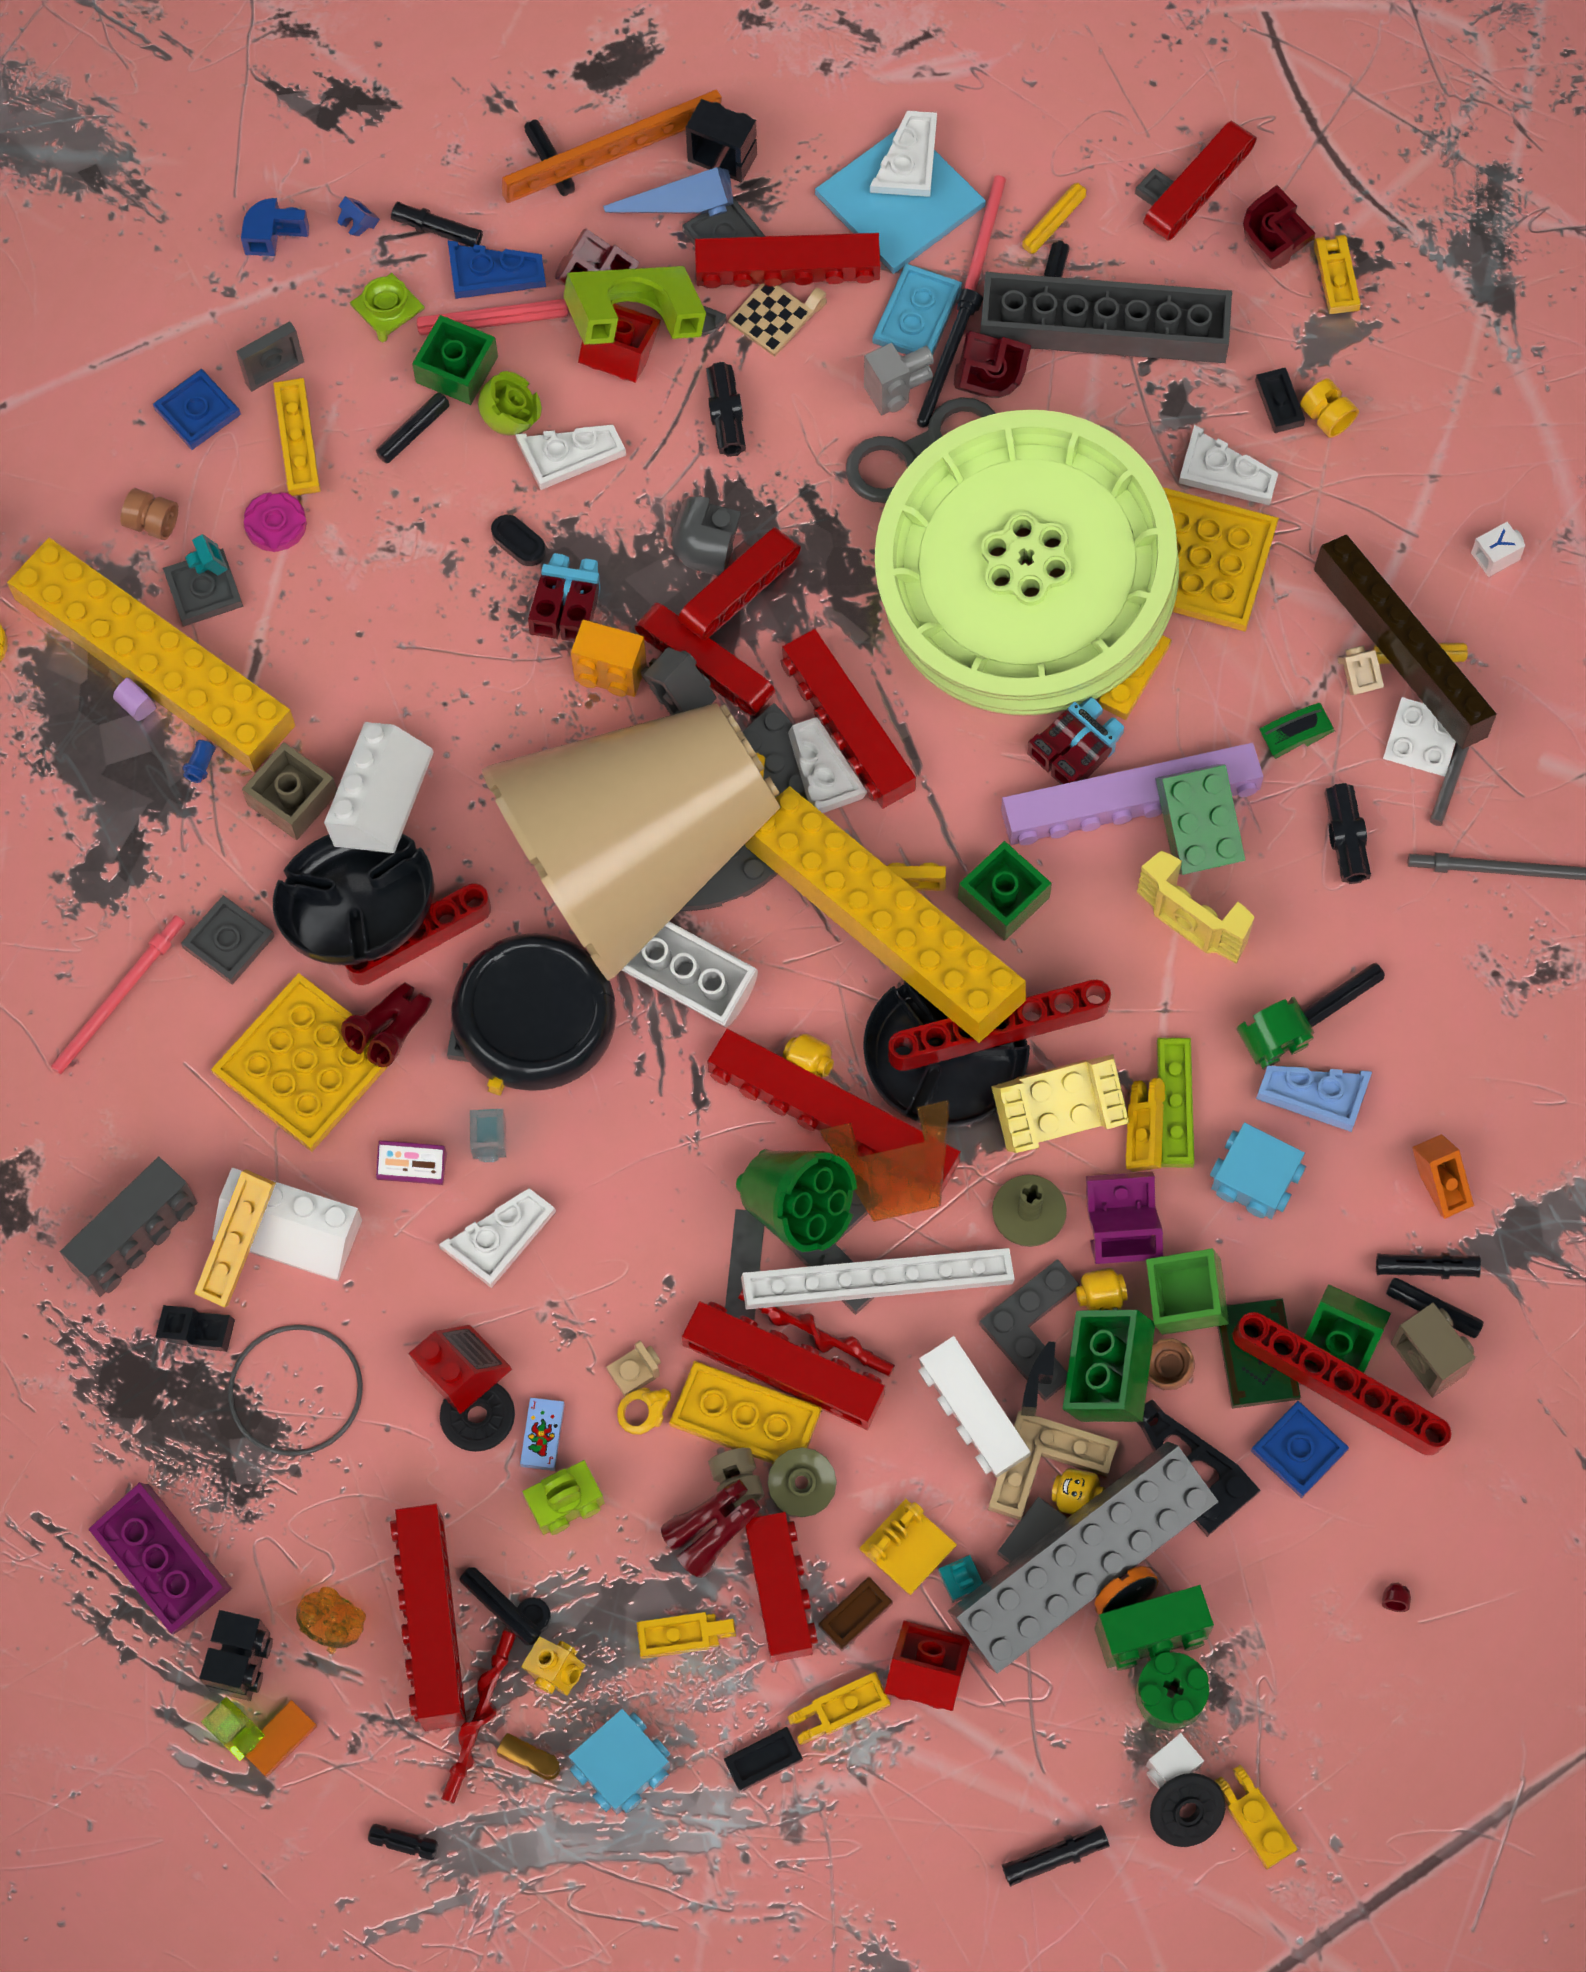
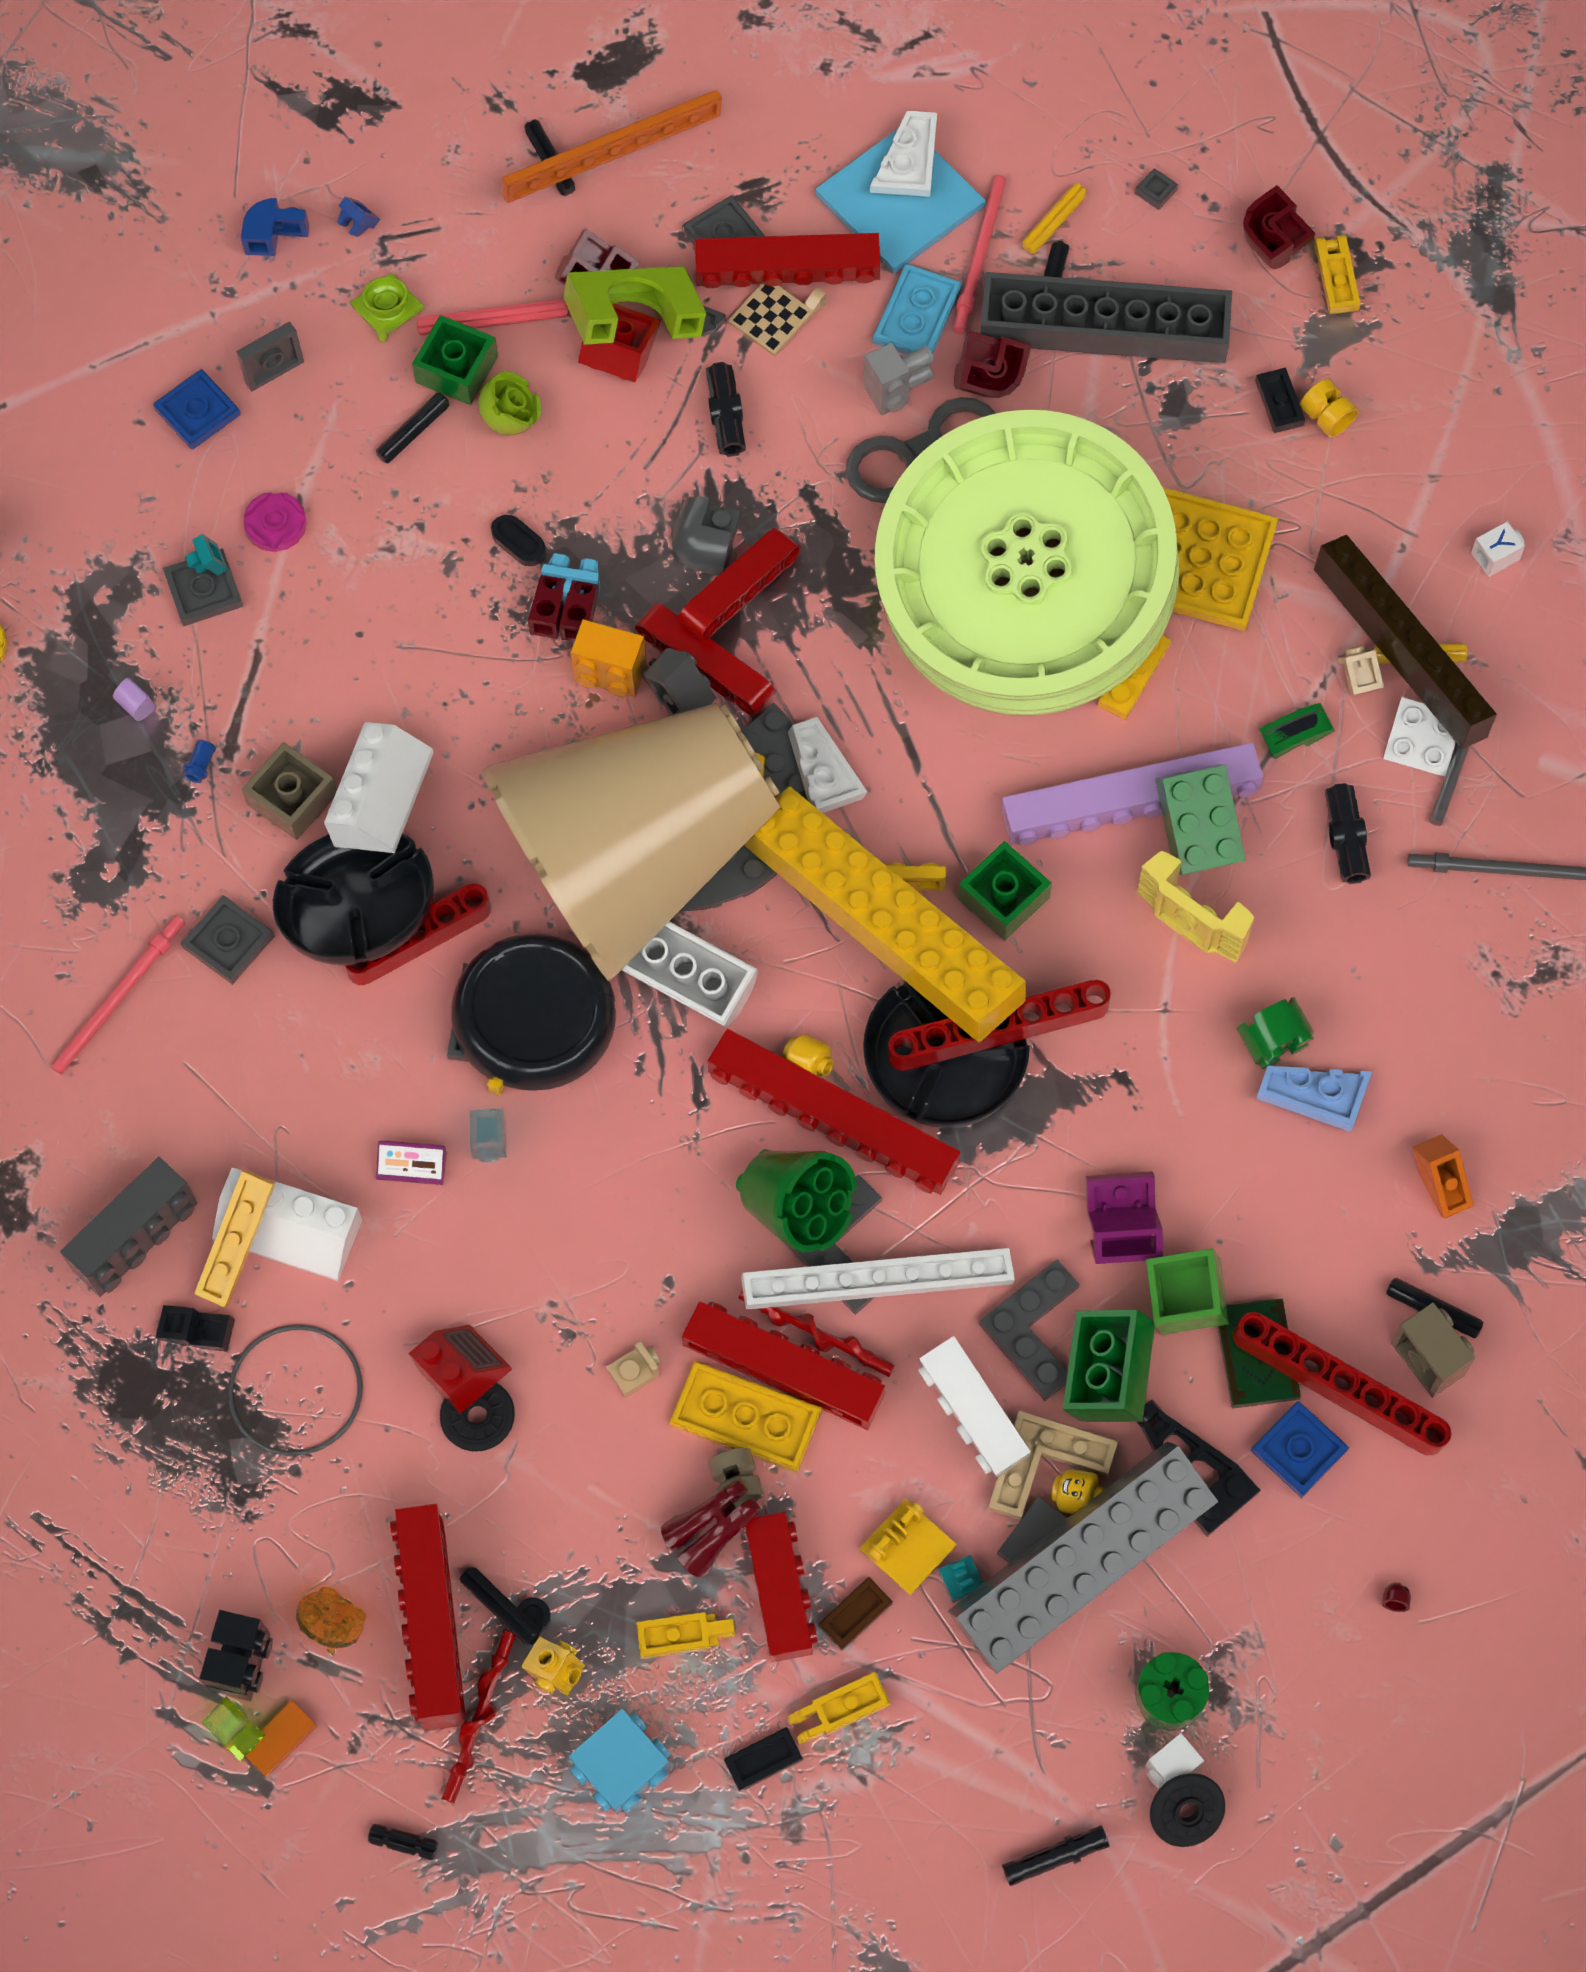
yellow brick [7,537,295,772] -> none
magenta slope [89,1482,232,1635] -> none
nougat wheel [120,488,178,540] -> none
yellow plate [211,973,388,1152] -> none
yellow plate [273,378,321,496] -> none
dark red piece [341,982,432,1067] -> none
black pin [391,201,483,247] -> none
white wing [438,1188,556,1288] -> none
blue wing [448,240,546,299] -> none
pearl gold bar [497,1733,560,1781] -> none
white wing [515,425,626,490] -> none
light blue tile [520,1398,565,1471] -> none
lime brick [522,1460,605,1535] -> none
medium blue wedge [603,167,734,217] -> none
yellow piece [617,1388,671,1435] -> none
black piece [685,99,757,182] -> none
flat silver sticker [725,1209,764,1320] -> none
olive dish [767,1448,837,1517] -> none
red brick [780,629,916,809] -> none
clear orange wing [820,1100,950,1222] -> none
red slope [884,1620,970,1711] -> none
black piece [917,289,983,428] -> none
light yellow plate [991,1054,1129,1153] -> none
olive piece [992,1175,1067,1247] -> none
black slope [1021,1342,1056,1416] -> none
hips [1028,697,1124,784] -> none
yellow head [1075,1268,1128,1310] -> none
tile [1094,1566,1159,1615] -> none
green brick [1094,1585,1214,1671] -> none
yellow hinge [1126,1078,1165,1172] -> none
red beam [1143,121,1257,241] -> none
nougat hair [1148,1338,1195,1390] -> none
lime tile [1157,1038,1195,1168] -> none
white wing [1179,424,1278,506] -> none
medium azure brick [1210,1122,1306,1220] -> none
yellow hinge [1215,1765,1298,1870] -> none
black axle [1303,963,1385,1027] -> none
green slope [1304,1284,1391,1373] -> none
black pin [1376,1252,1481,1279] -> none

